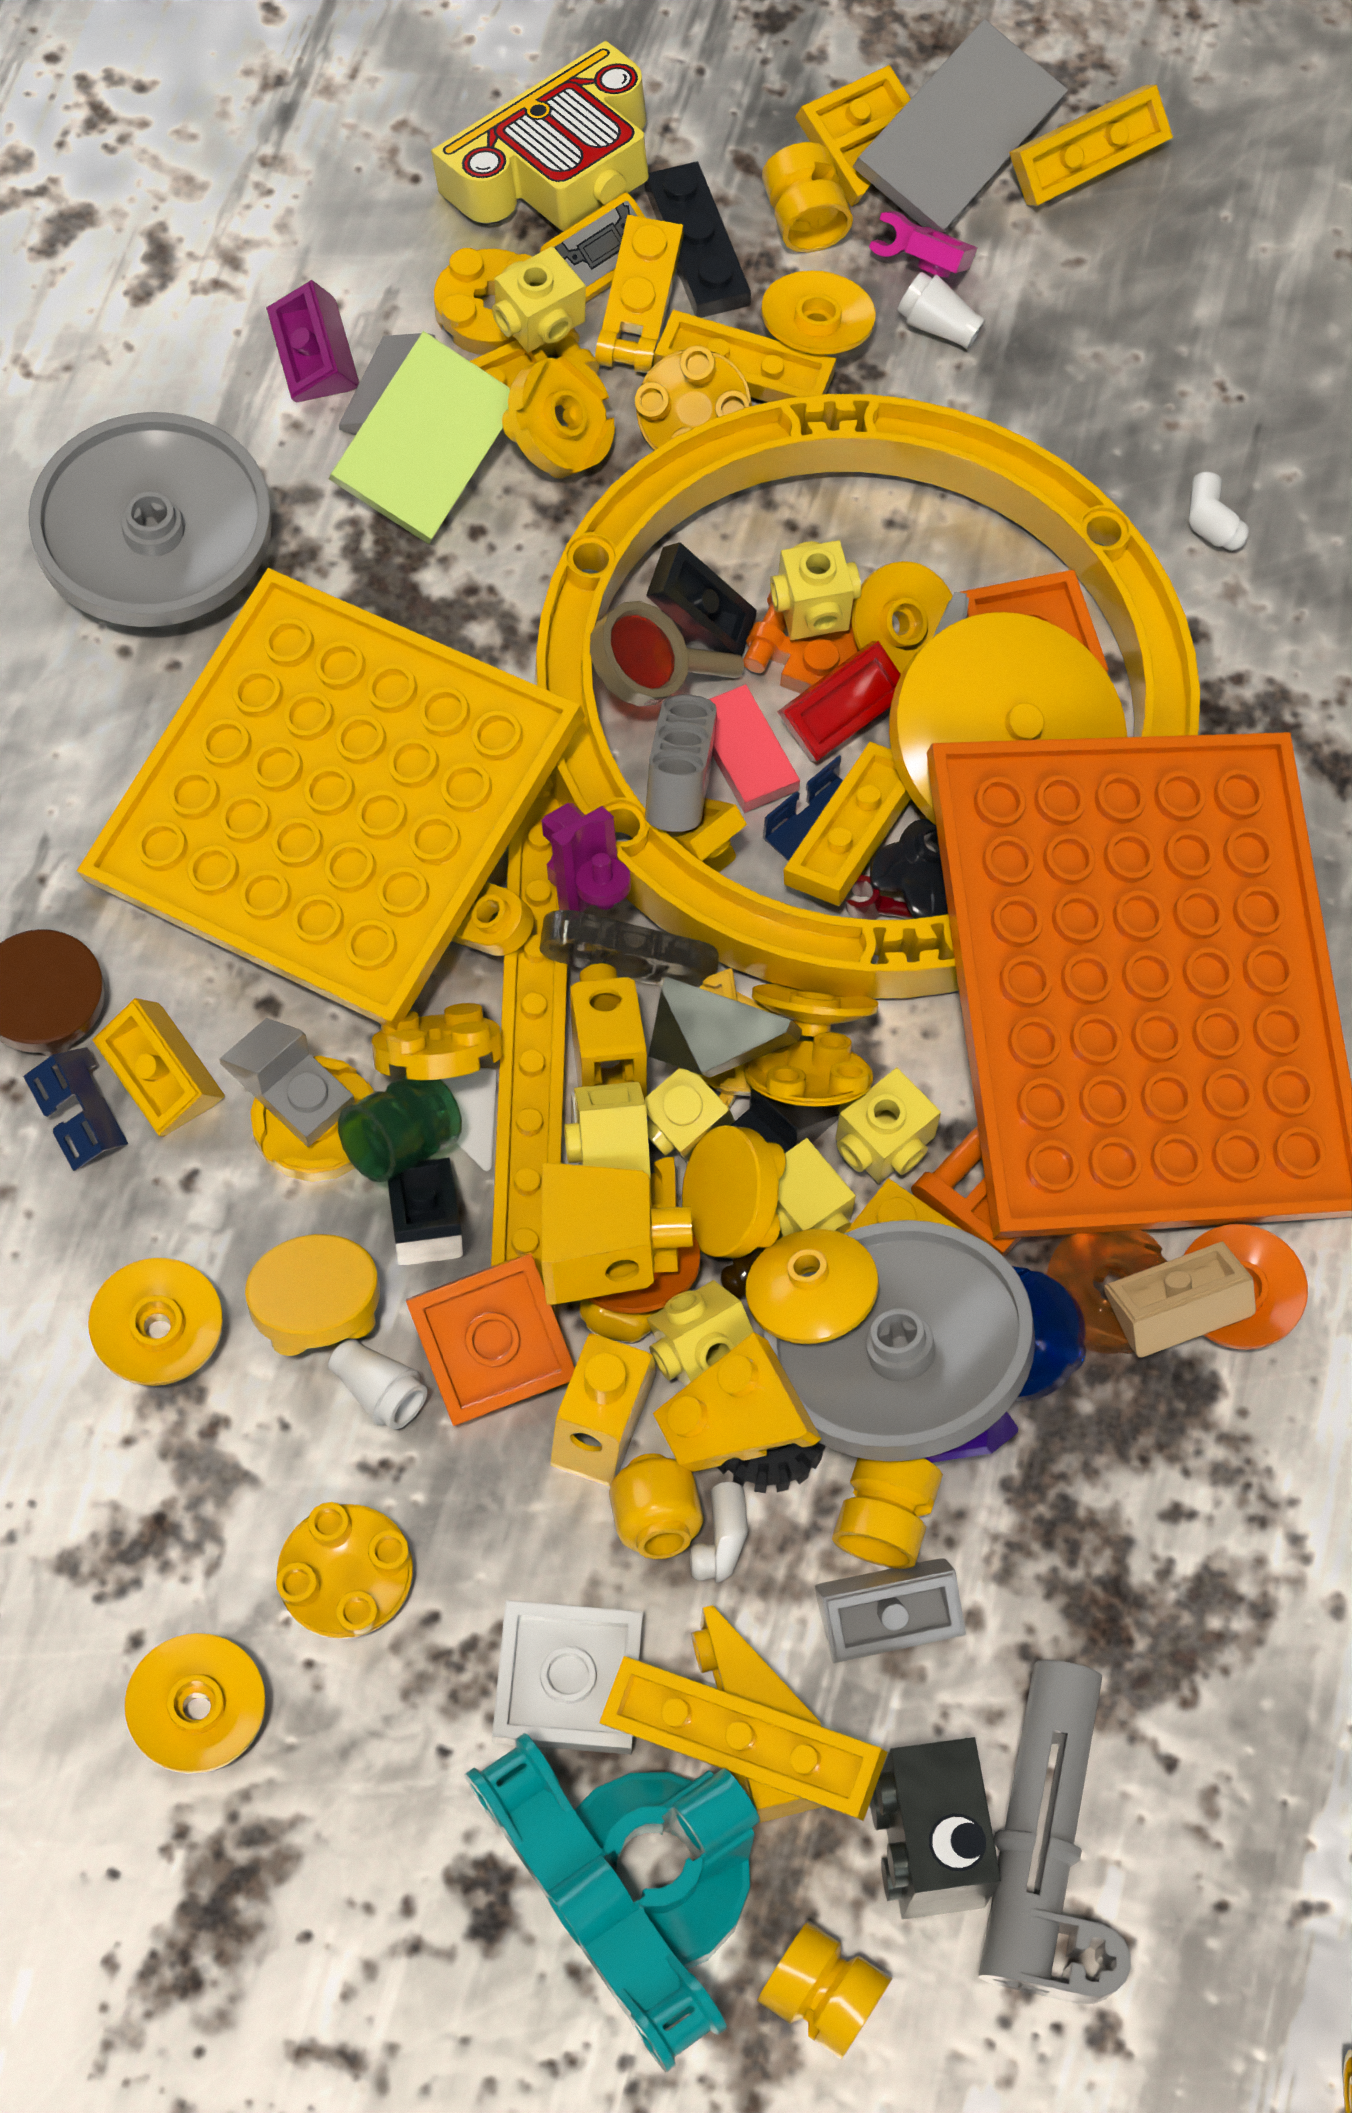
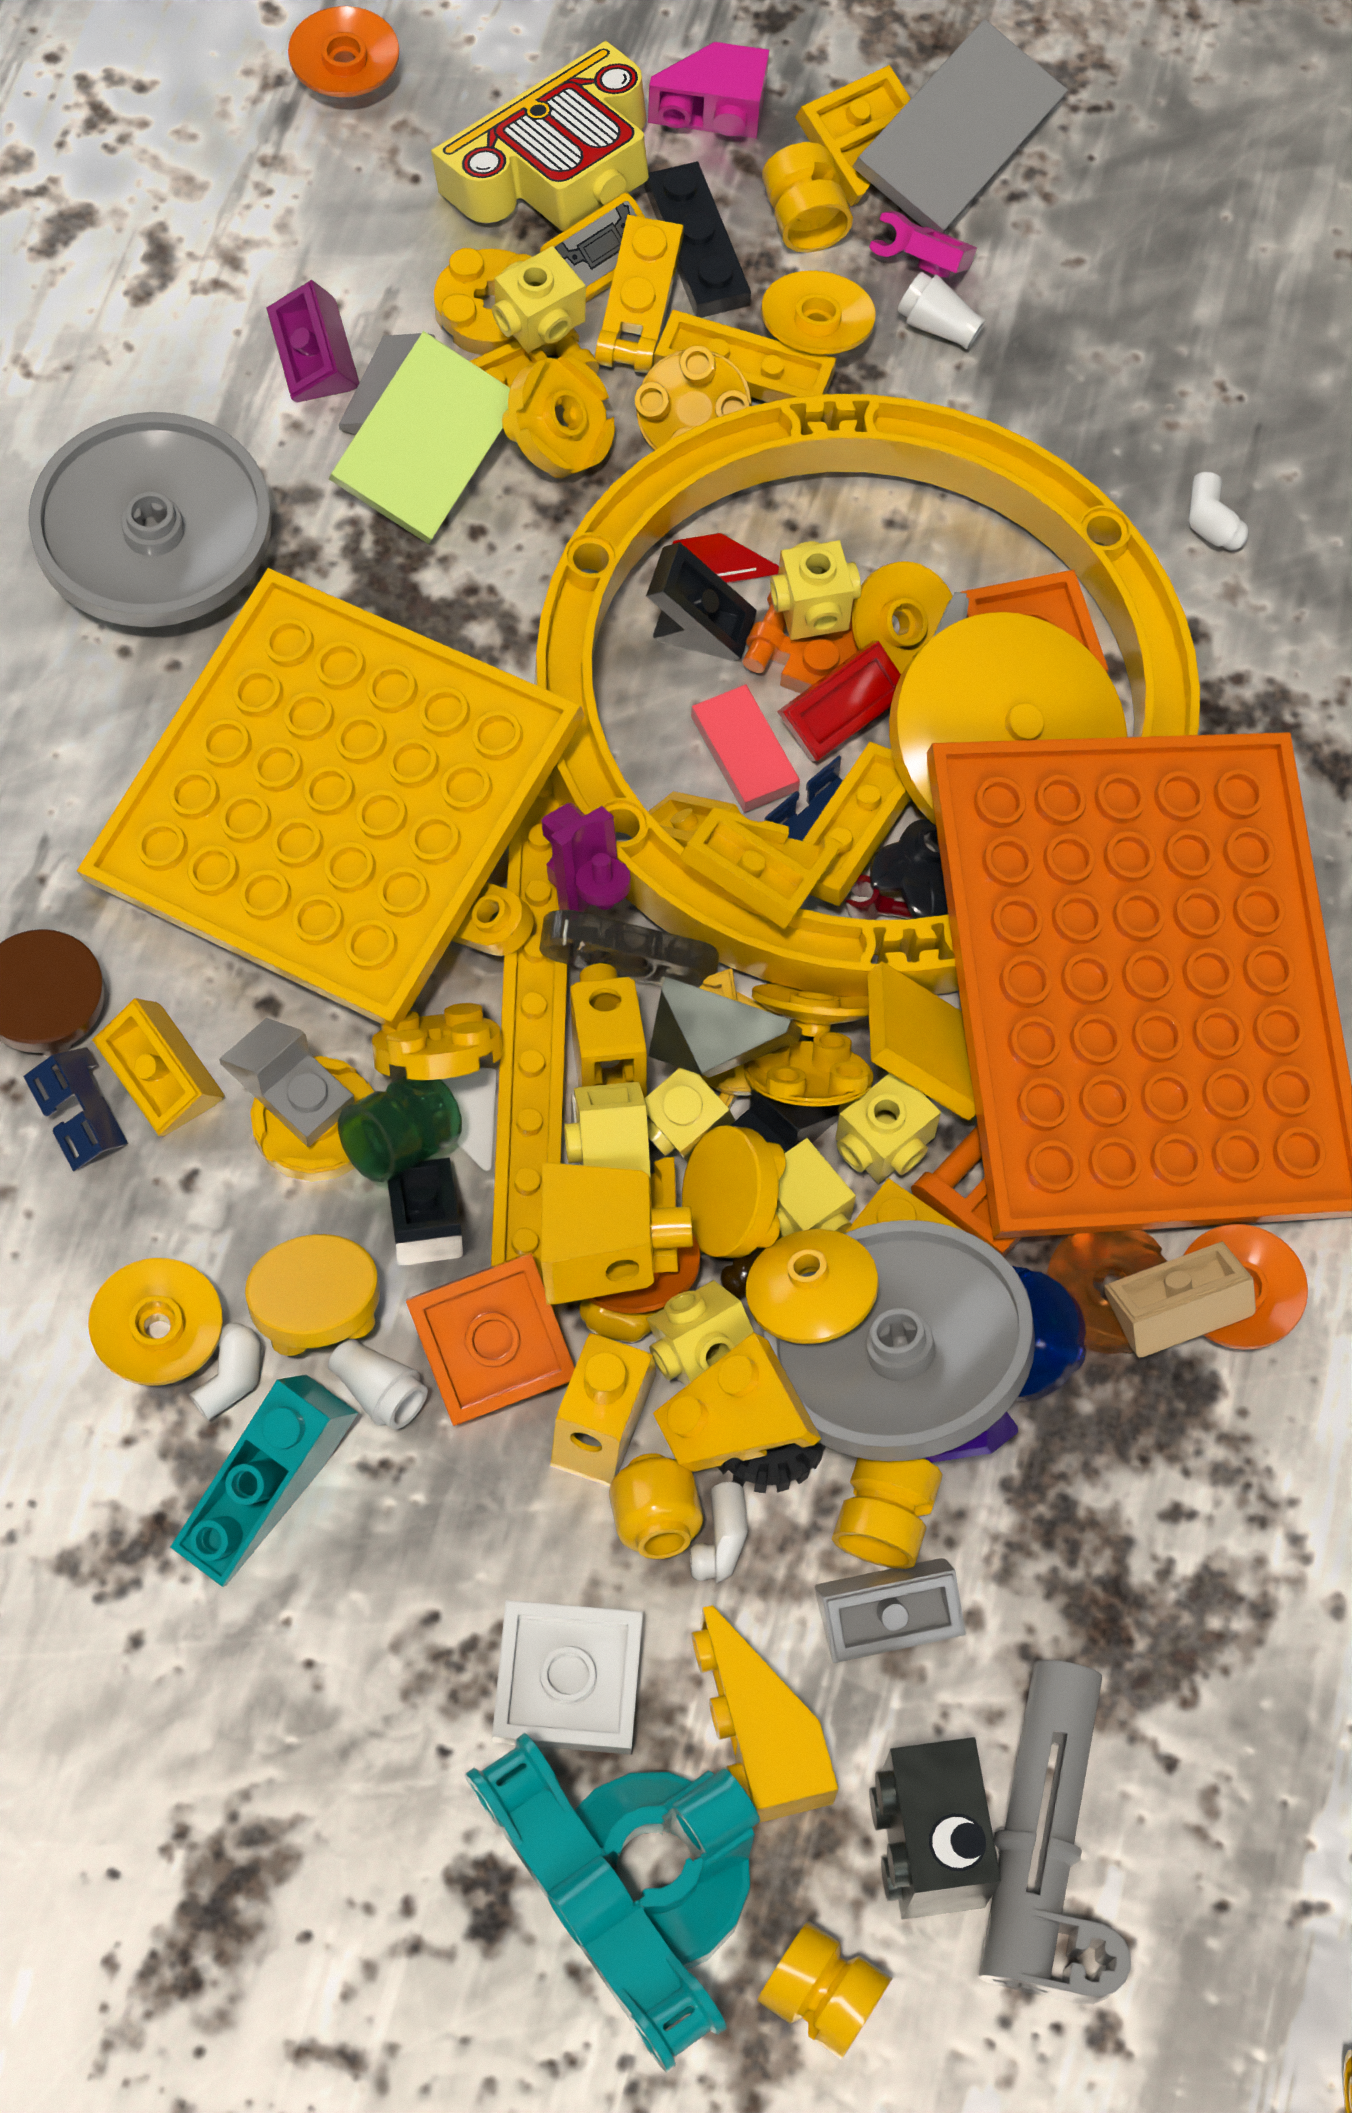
yellow dish [125,1633,266,1773] -> none
yellow dish [276,1502,413,1639] -> none
dark tan piece [590,601,744,707] -> none
yellow plate [599,1656,888,1821] -> none
light grey beam [645,694,717,832] -> none
yellow plate [1009,85,1173,206] -> none
none -> teal slope [170,1375,358,1587]
none -> white arm [189,1323,262,1421]
none -> orange dish [288,6,399,97]
none -> dark pink slope [648,42,769,139]
none -> red sticker [672,533,779,583]
none -> yellow wing [678,807,843,929]
none -> yellow tile [867,961,976,1120]

